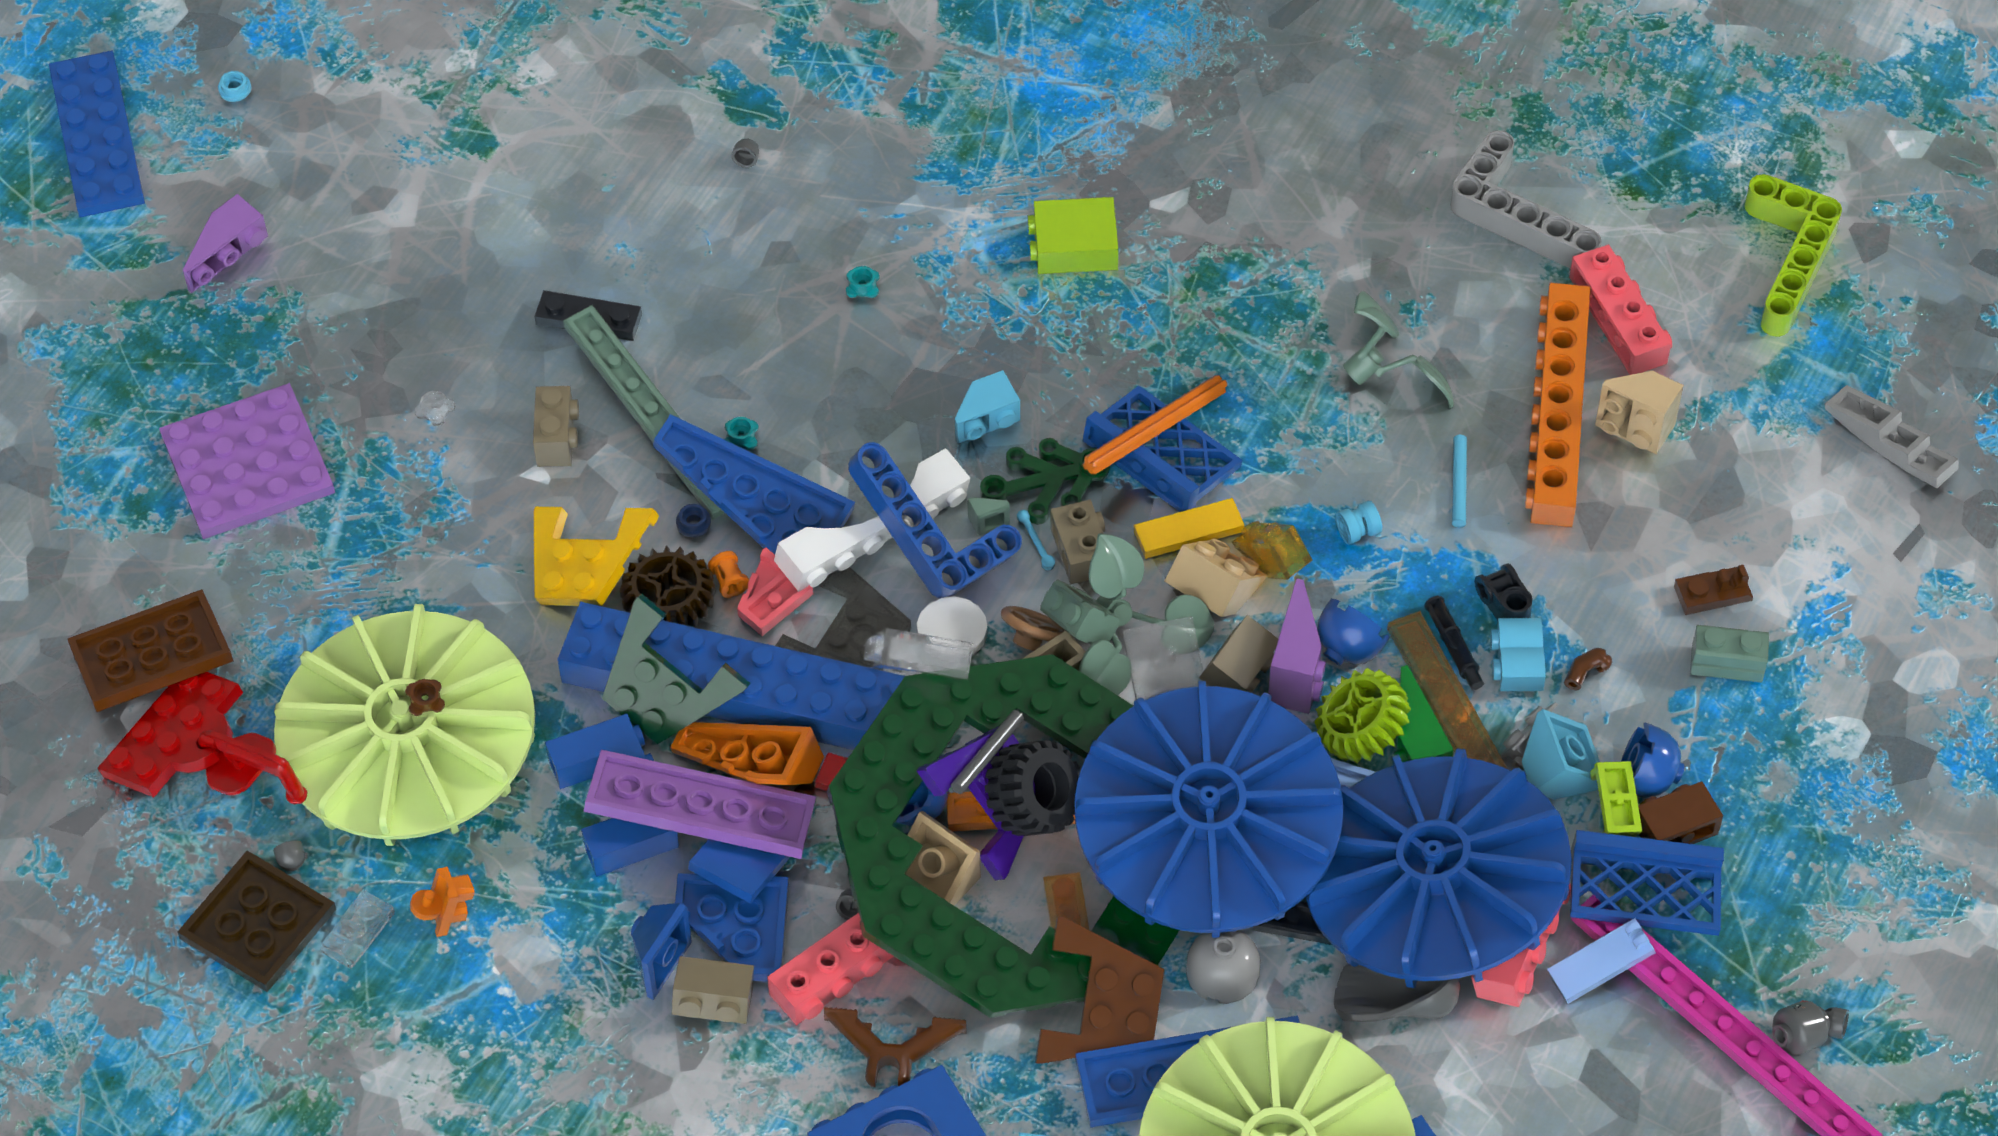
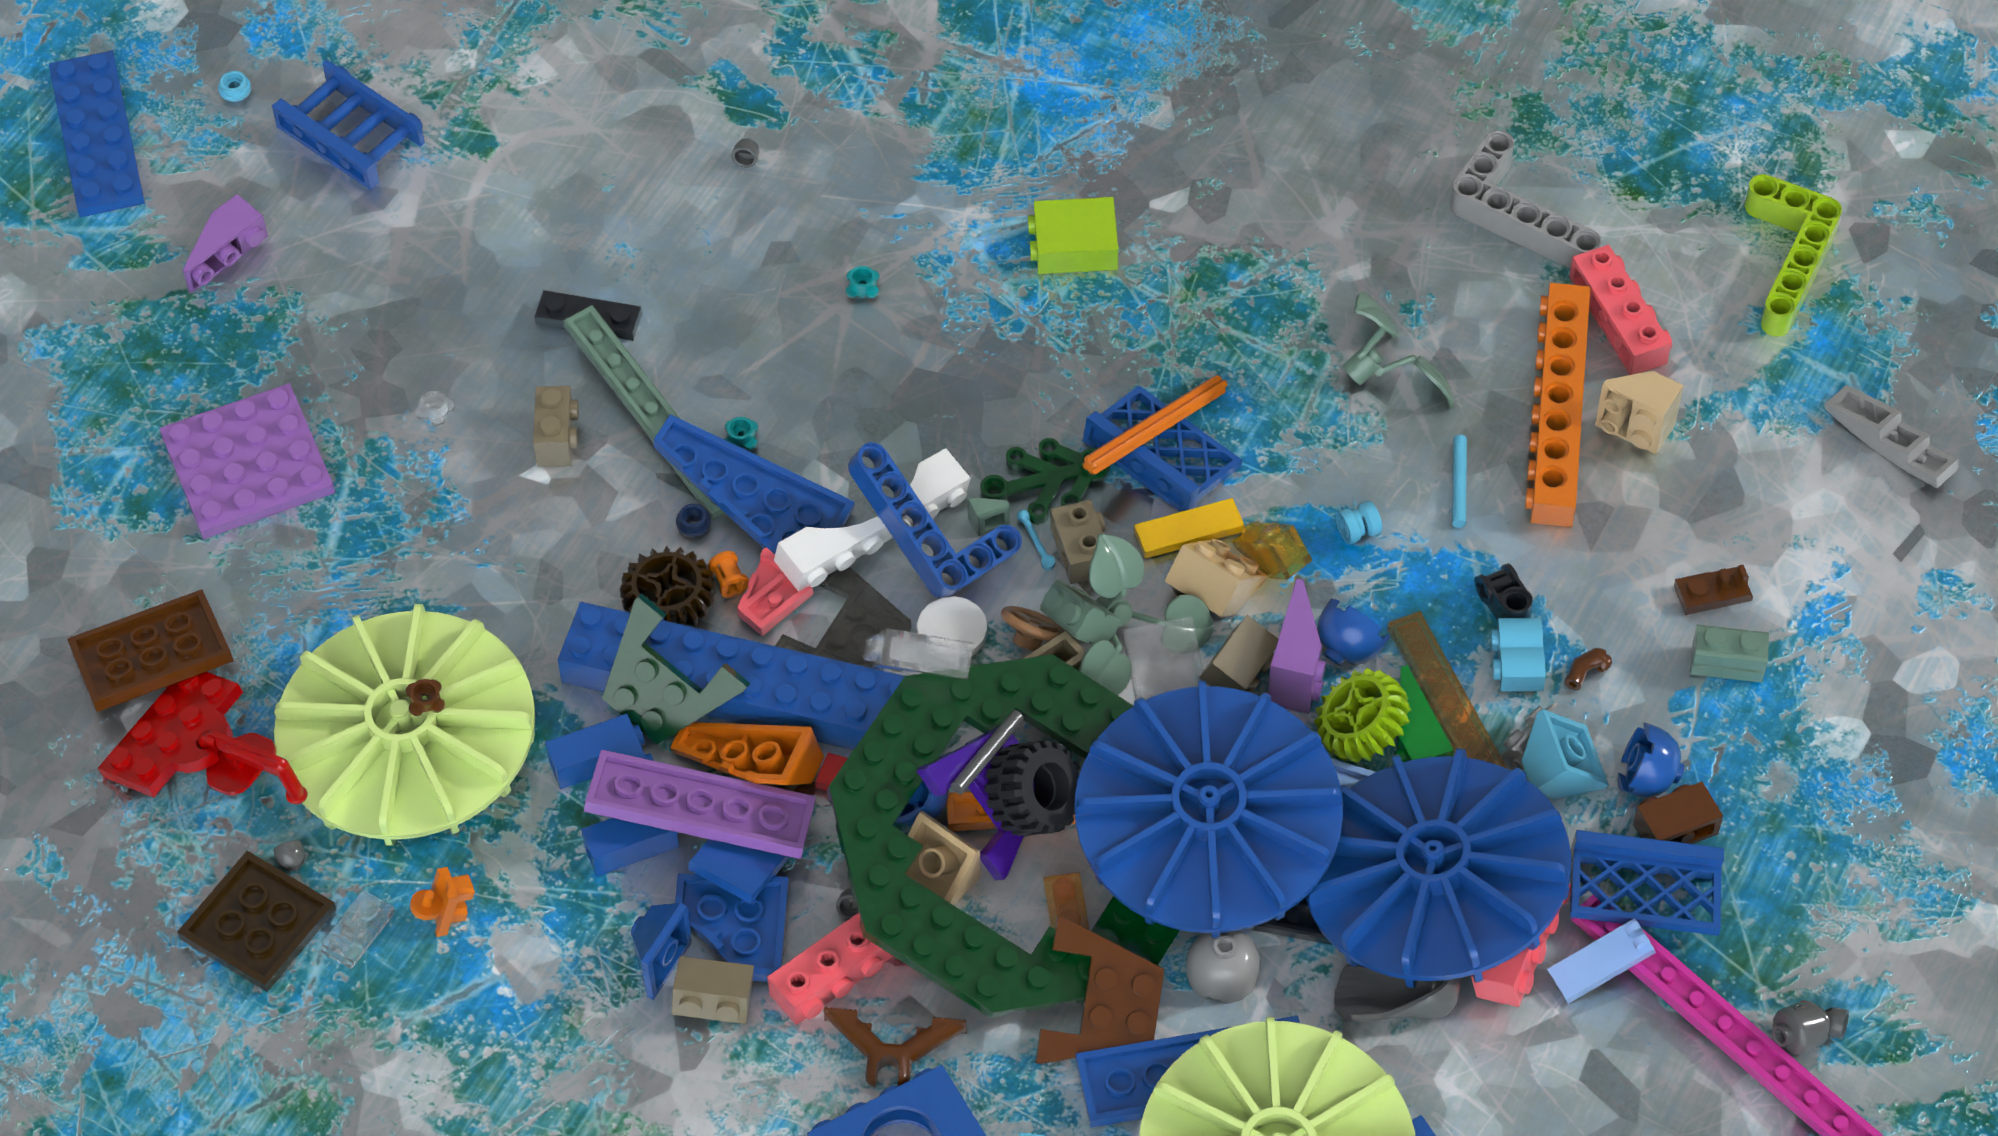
yellow wing [533,506,659,606] -> none
medium azure slope [955,370,1021,444] -> none
black piece [1424,595,1484,690] -> none
lime hinge [1590,761,1642,837] -> none
none -> blue fence [272,59,425,191]

